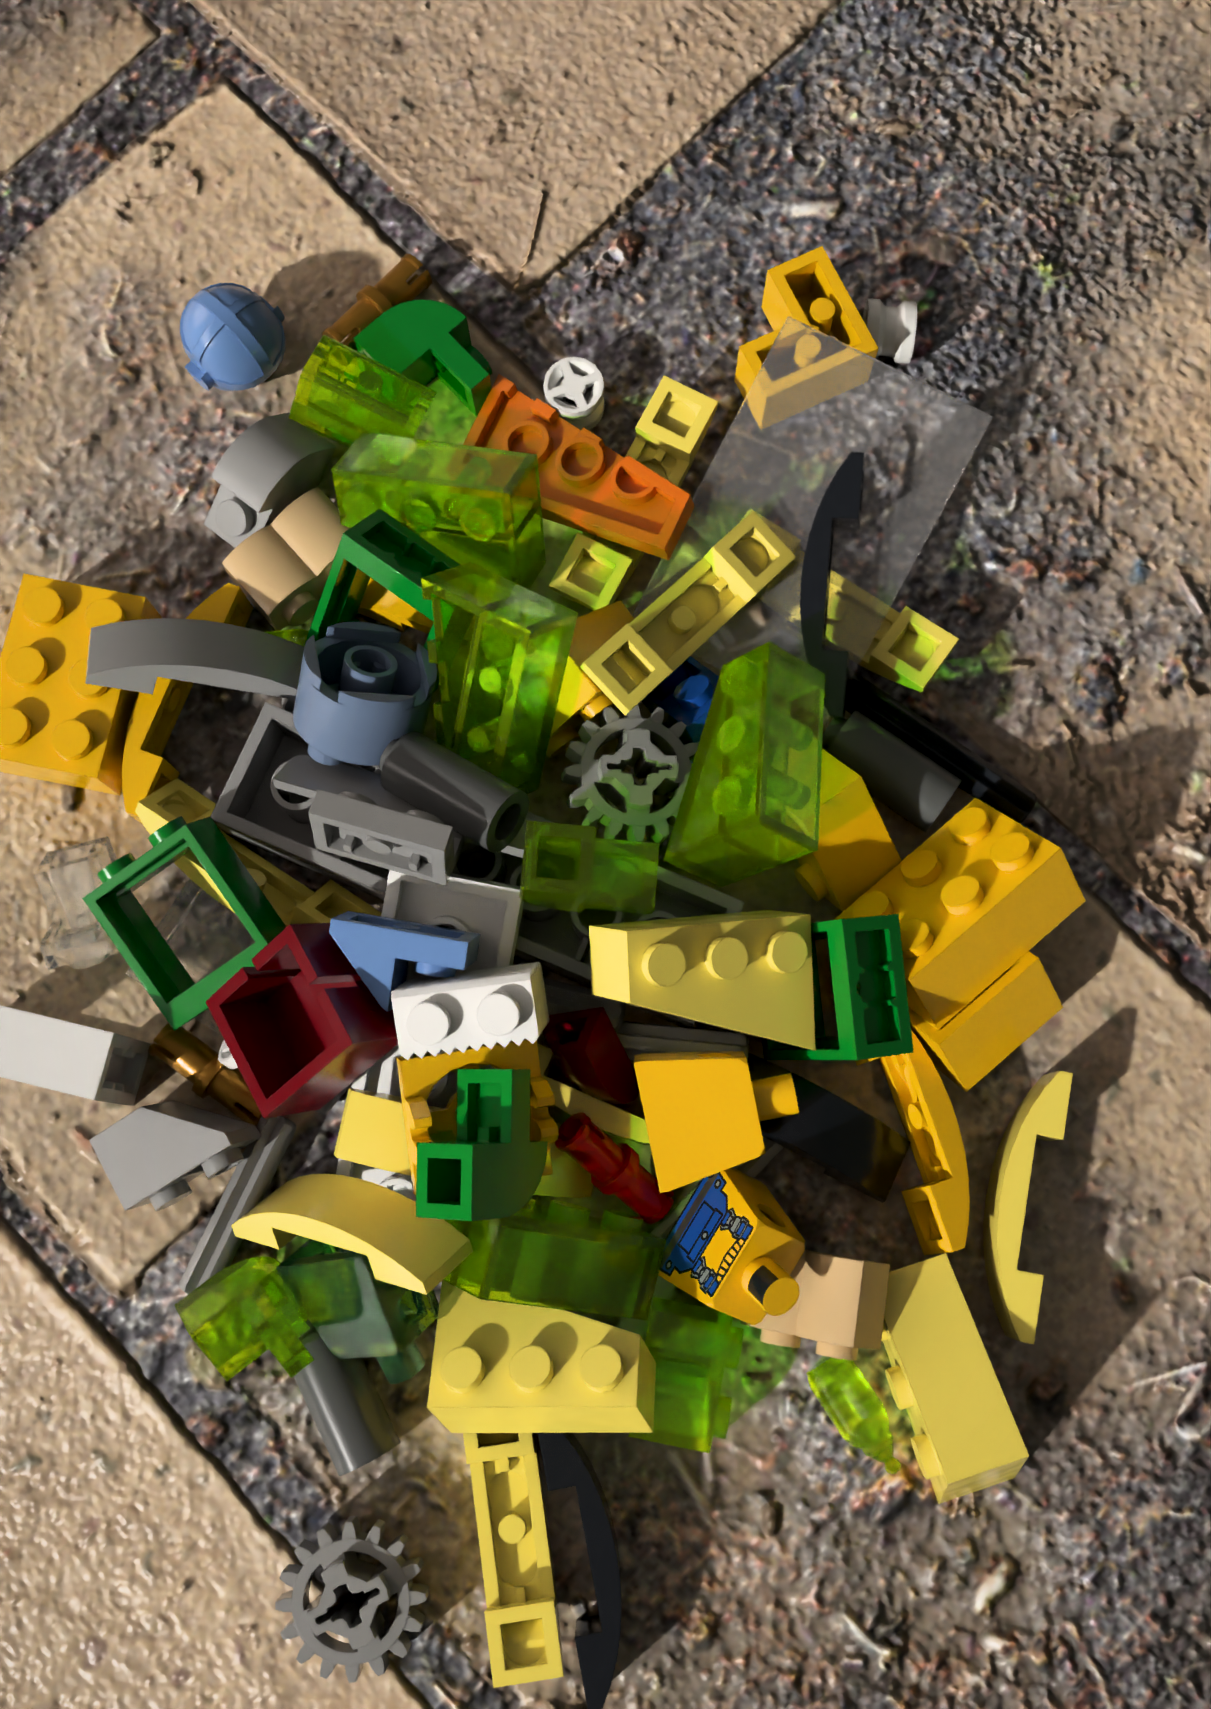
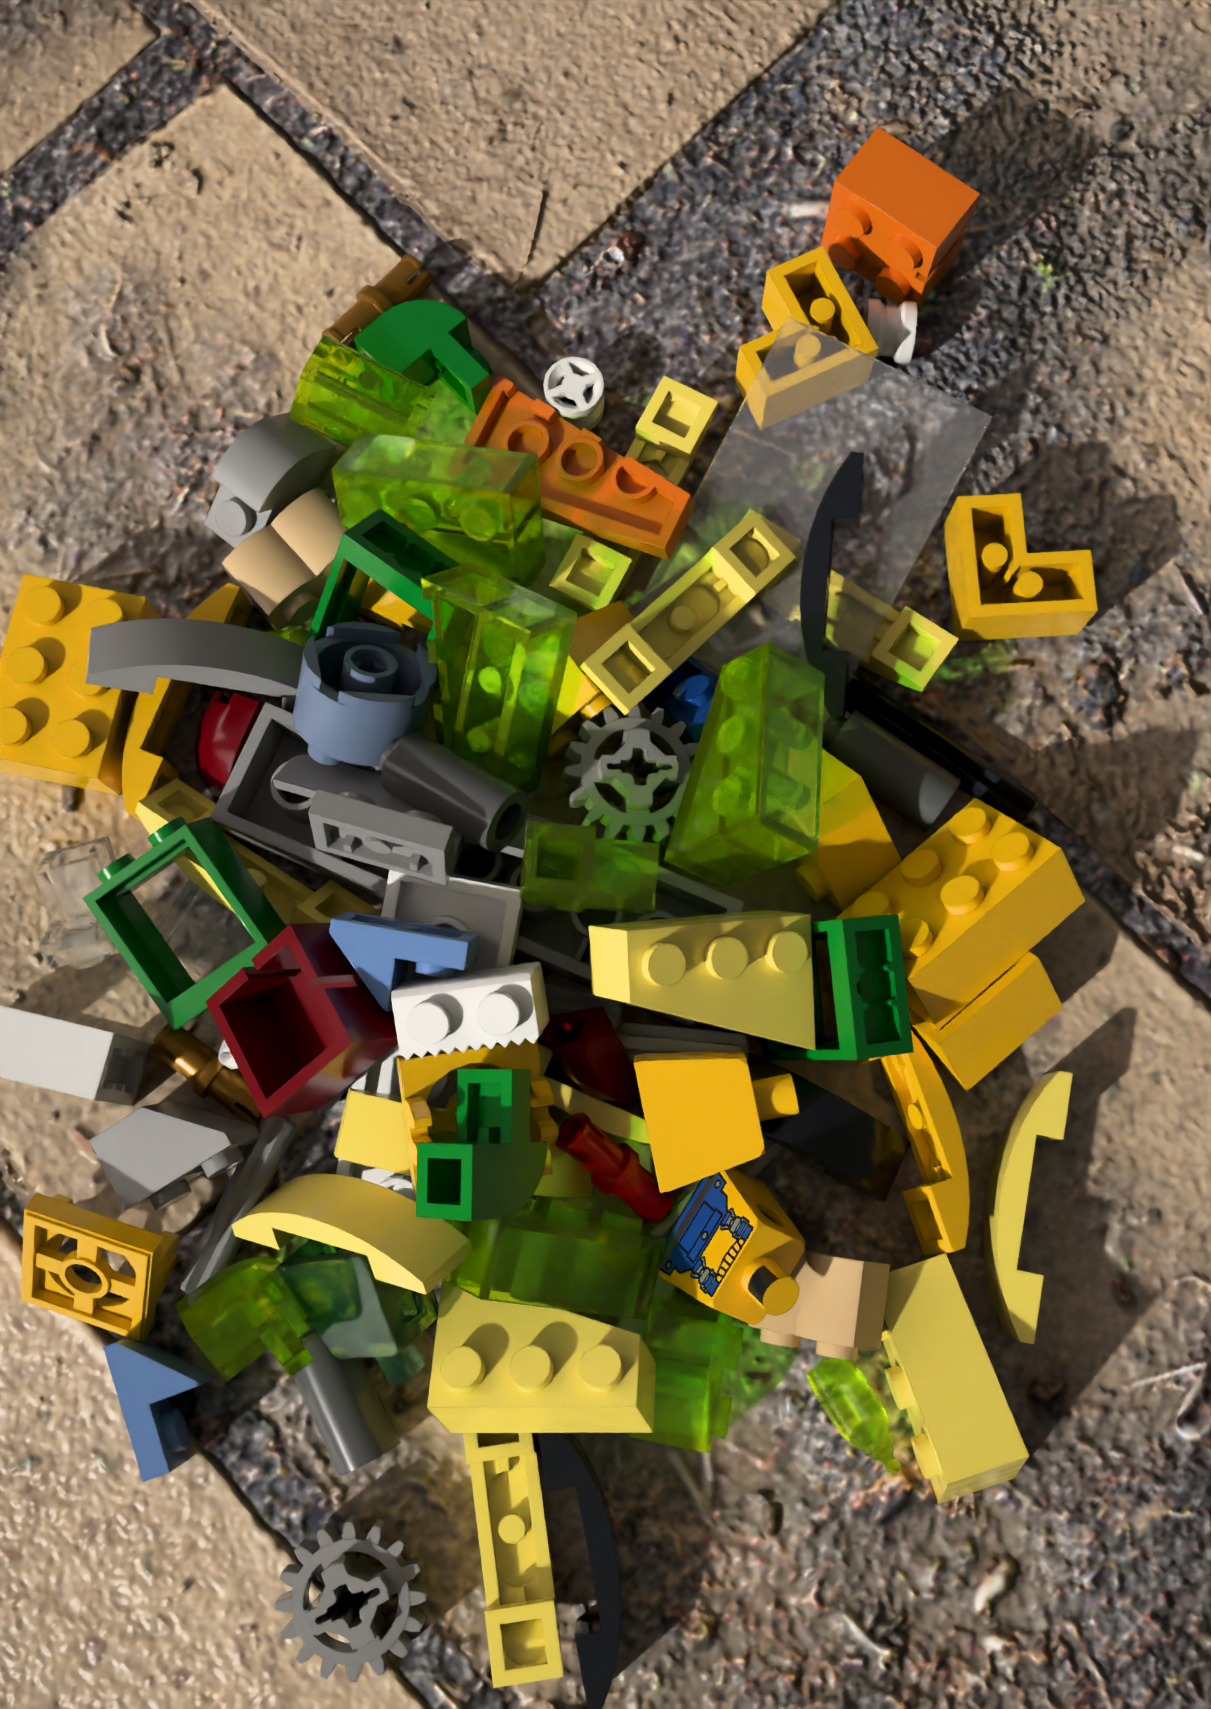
medium blue cap [180,283,286,391] -> none
none -> yellow piece [21,1192,180,1342]
none -> medium blue slope [103,1338,216,1482]
none -> dark red brick [194,691,263,799]
none -> orange piece [821,126,980,310]
none -> yellow brick [943,493,1098,641]

